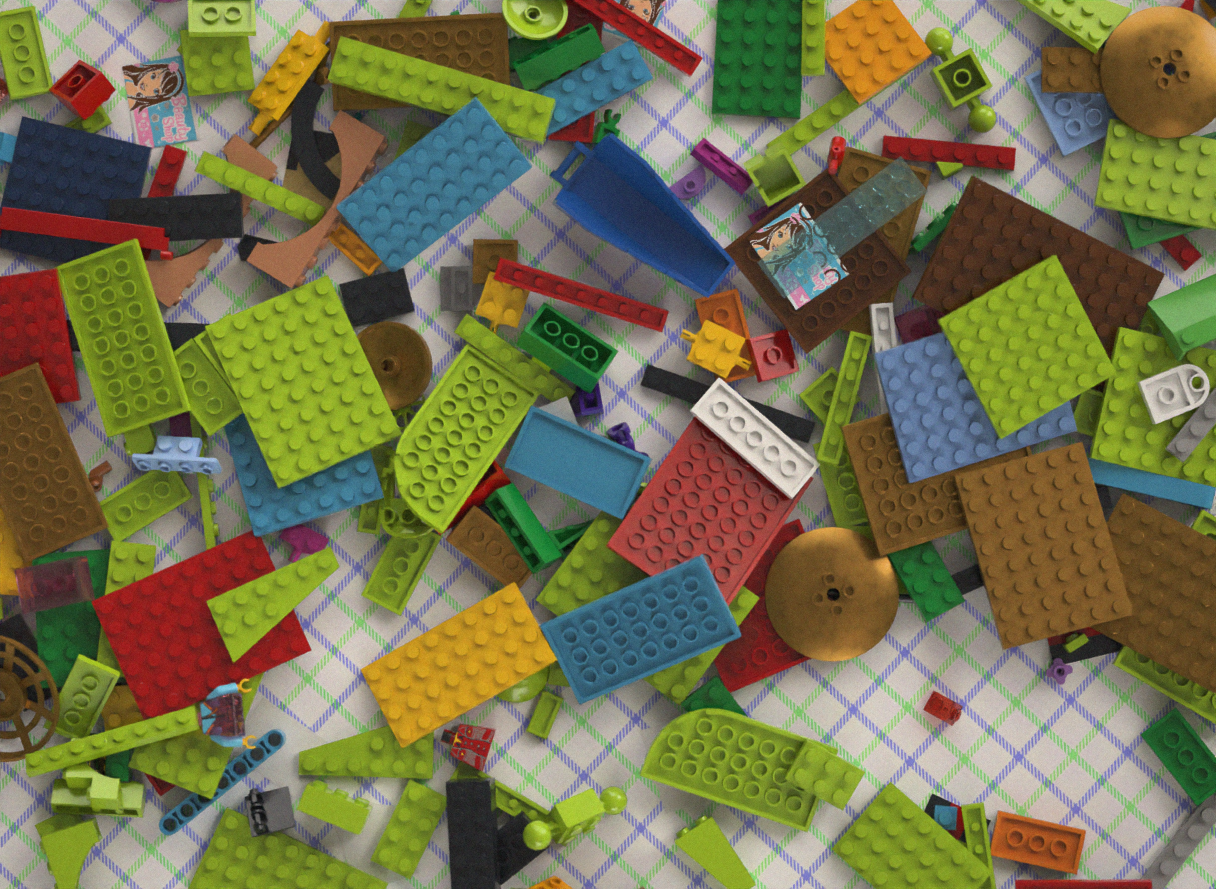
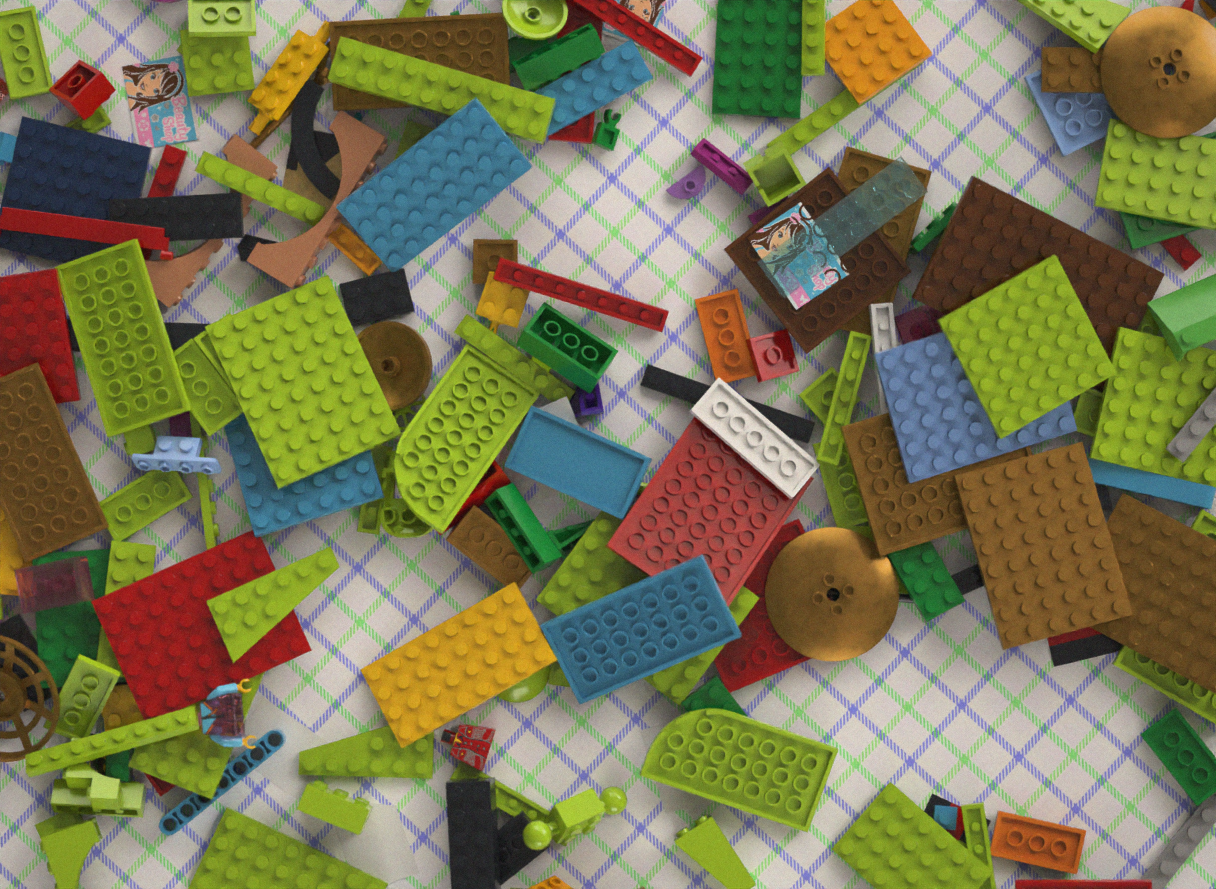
dark orange arm [89,460,113,492] -> none
black hinge [245,786,296,838] -> none
dark pink plate [279,524,329,563] -> none
lime plate [361,531,442,616] -> none
lime plate [370,779,447,880] -> none
flat silver plate [440,266,473,311] -> none
lime tile [526,690,564,740] -> none
blue windscreen [549,133,736,298] -> none
dark purple animal [607,422,650,458] -> none
yellow plate [680,320,752,379] -> none
lime plate [784,739,865,811] -> none
red piece [827,136,846,175] -> none
red plate [881,135,1016,171] -> none
clear red bracket [923,690,963,726] -> none
lime brick [925,27,996,133] -> none
lime slope [935,162,963,180] -> none
medium lavender plate [1046,658,1073,684] -> none
lime plate [1063,632,1089,653] -> none
white plate [1137,364,1210,424] -> none

